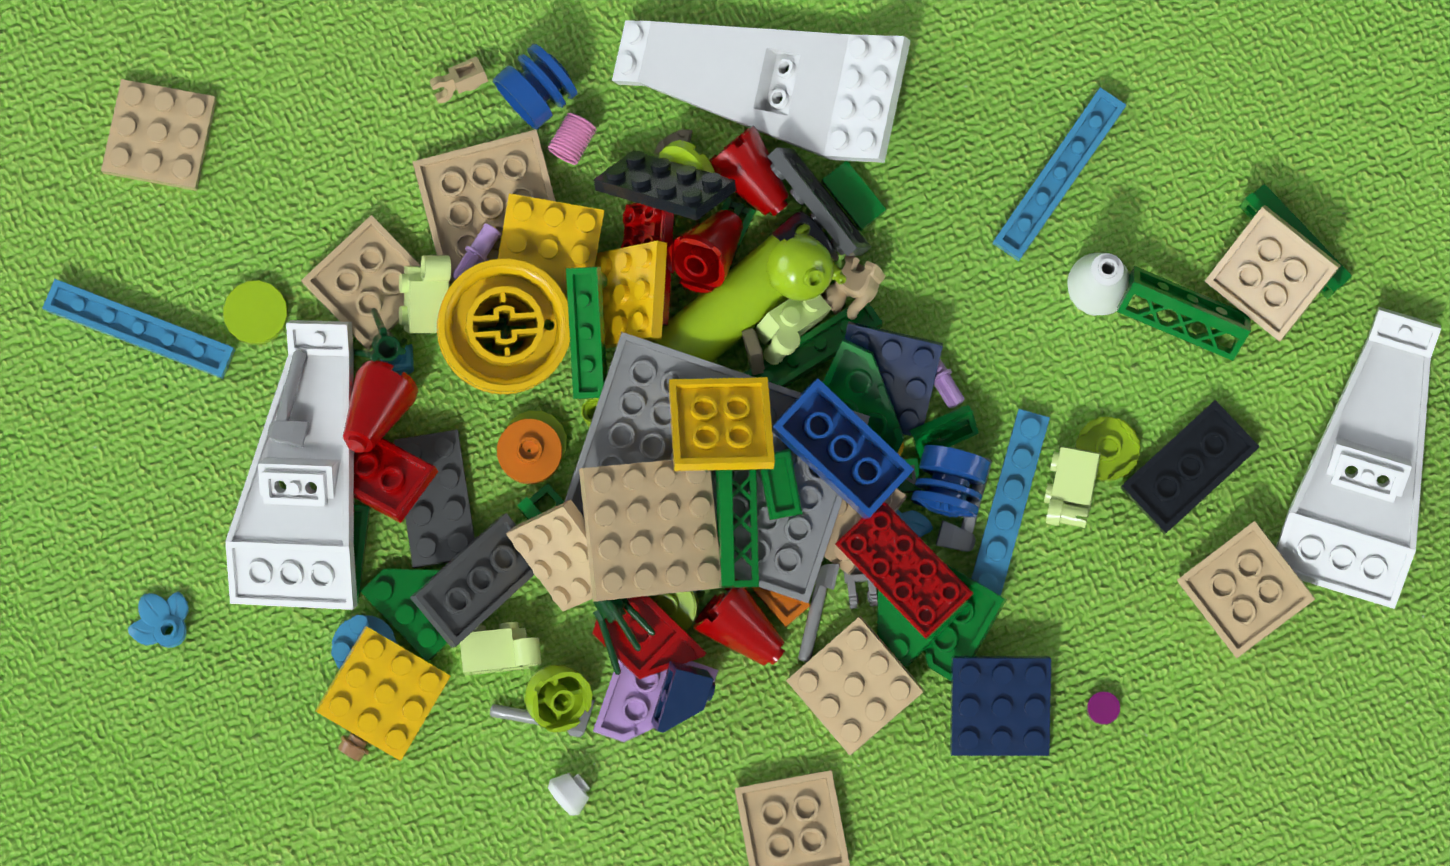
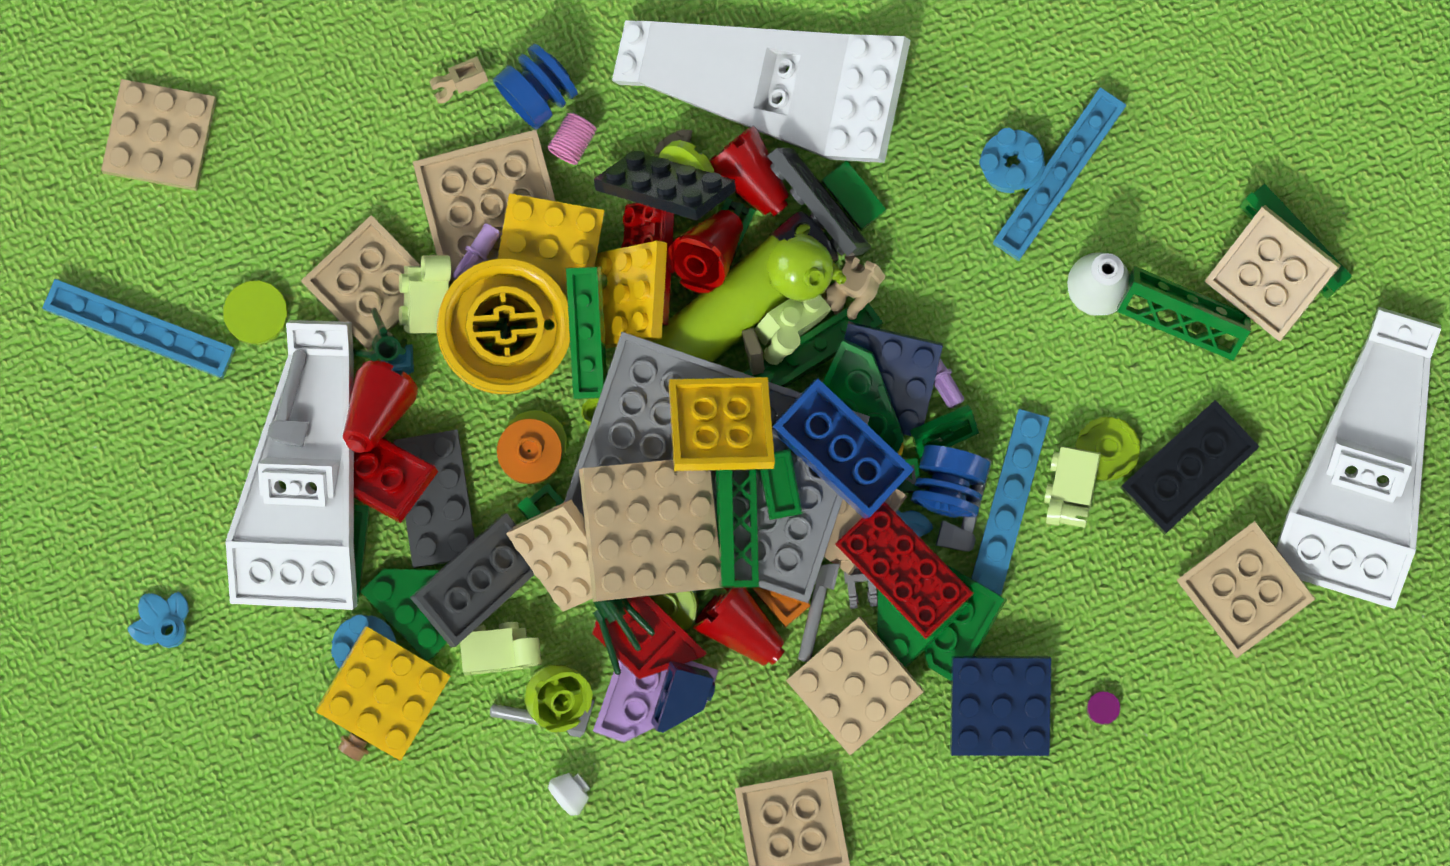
none -> dark azure plate [980,128,1045,193]

